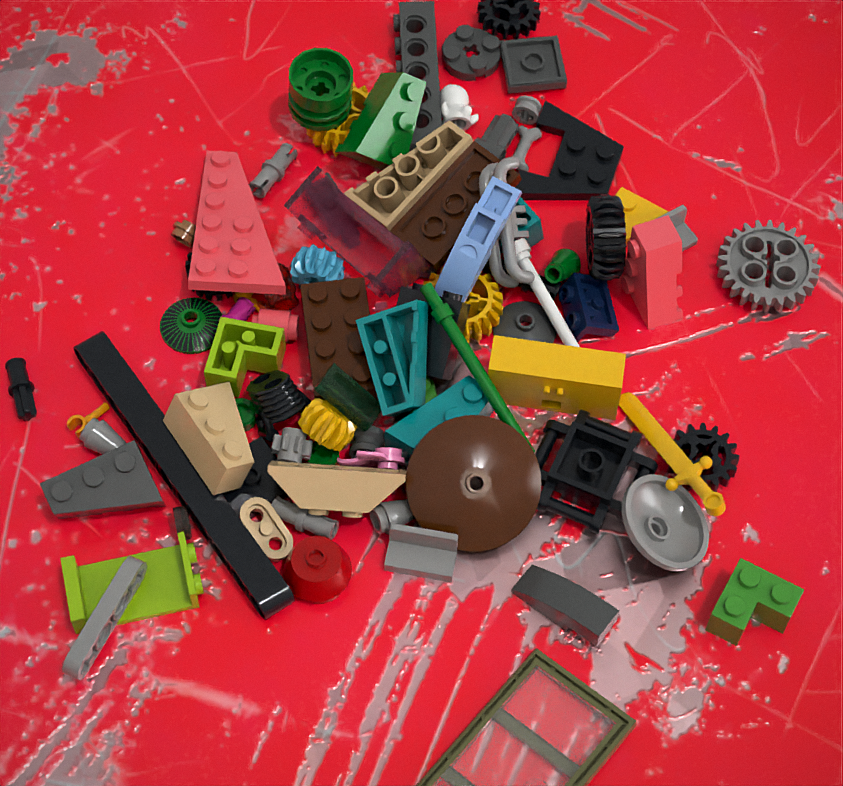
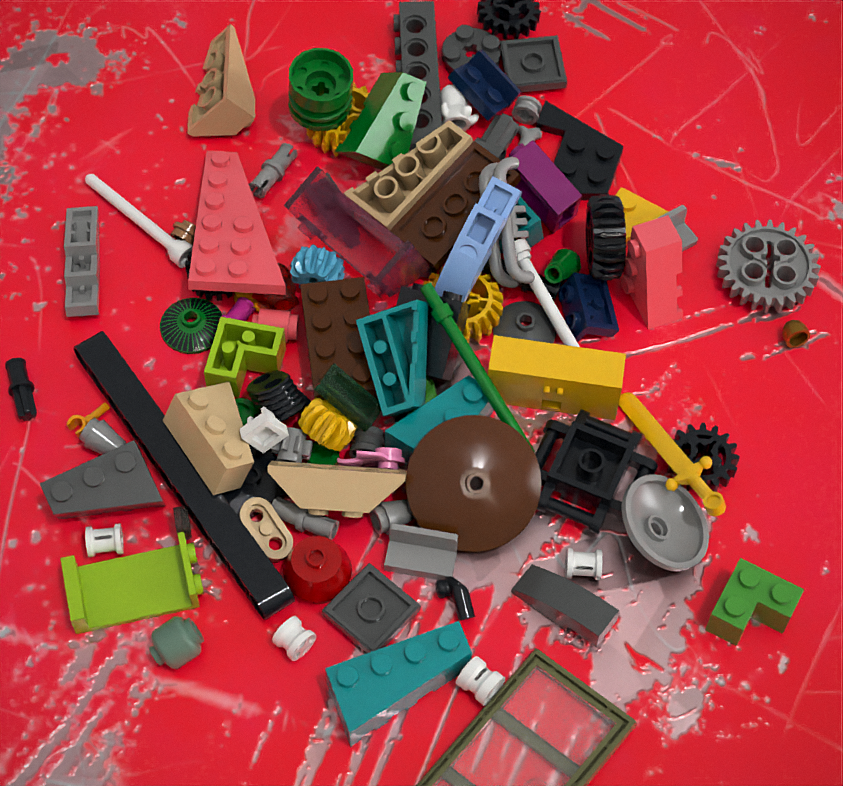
light grey beam [62,556,147,680] -> none
none -> light grey slope [64,206,100,317]
none -> white piece [85,174,193,268]
none -> white bush [85,523,124,557]
none -> sand green head [149,616,204,669]
none -> tan wedge [187,24,256,136]
none -> white tile [239,407,289,453]
none -> white wheel [272,616,317,661]
none -> dark grey plate [322,563,421,653]
none -> teal wedge [325,621,472,747]
none -> black arm [435,576,475,621]
none -> dark blue bracket [448,50,521,121]
none -> white wheel [456,656,506,706]
none -> magenta window [509,140,582,234]
none -> white bush [565,547,602,580]
none -> pearl gold hinge [782,320,811,348]

